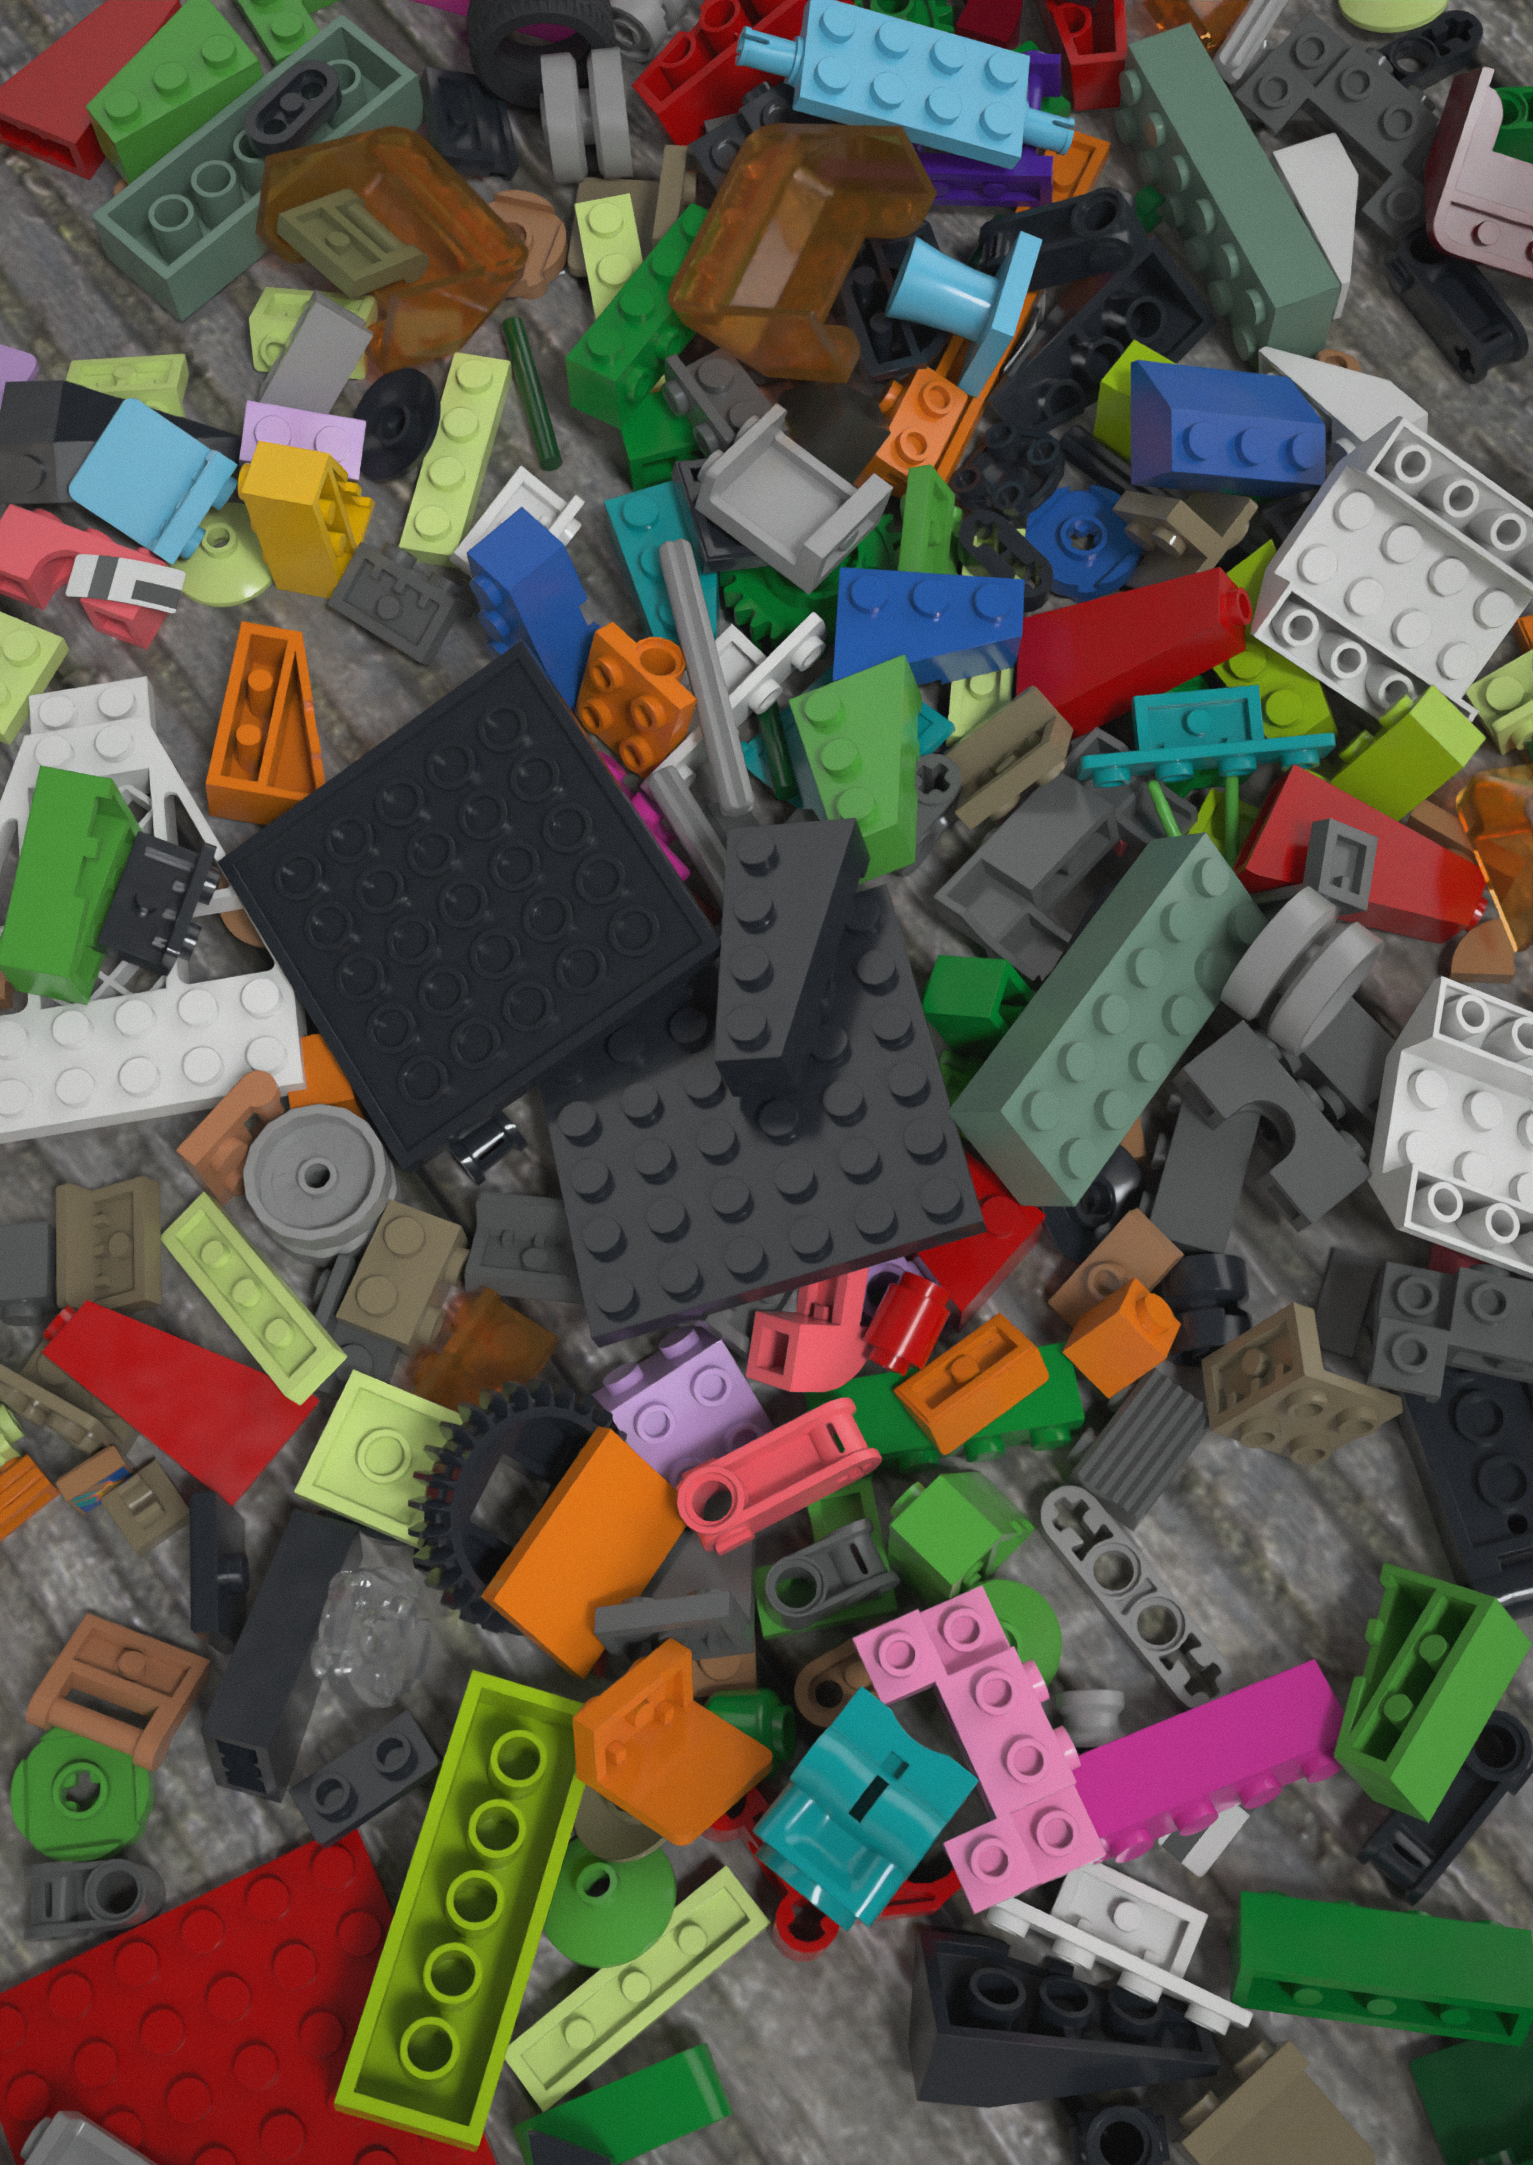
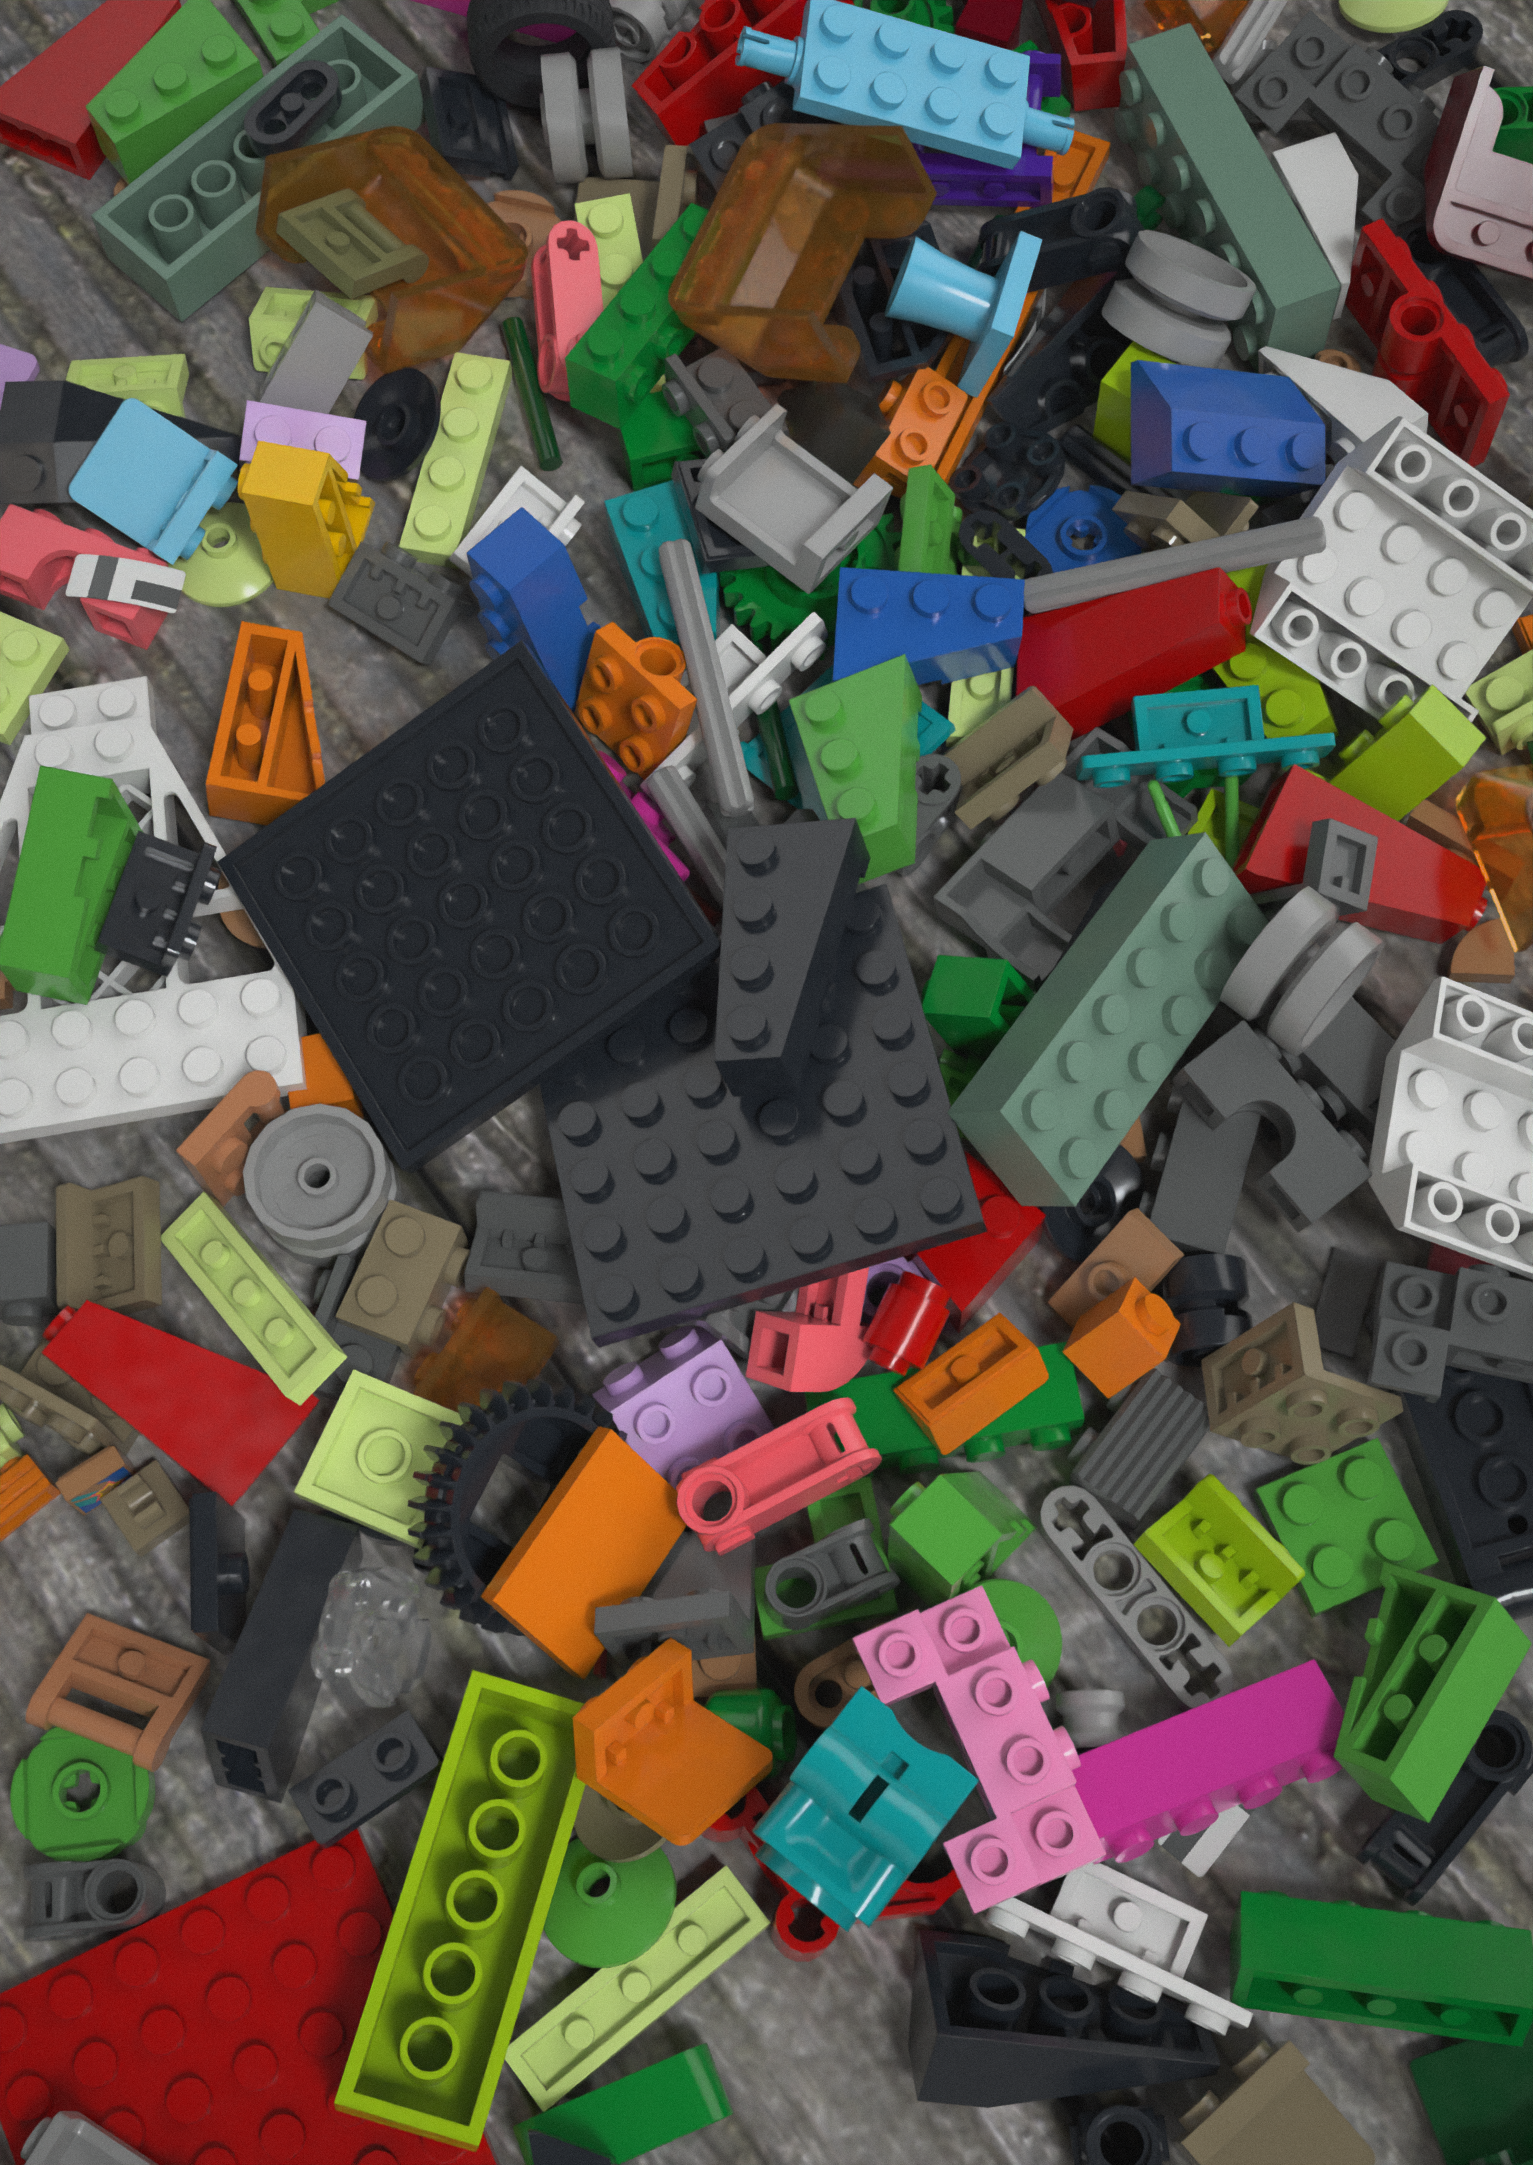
black bush [446,1111,528,1186] -> none
none -> coral piece [531,220,604,402]
none -> light grey axle [1024,516,1326,614]
none -> light grey wheel [1102,230,1256,368]
none -> lime bracket [1133,1474,1305,1647]
none -> bright green plate [1253,1438,1439,1618]
none -> red plate [1345,218,1510,467]

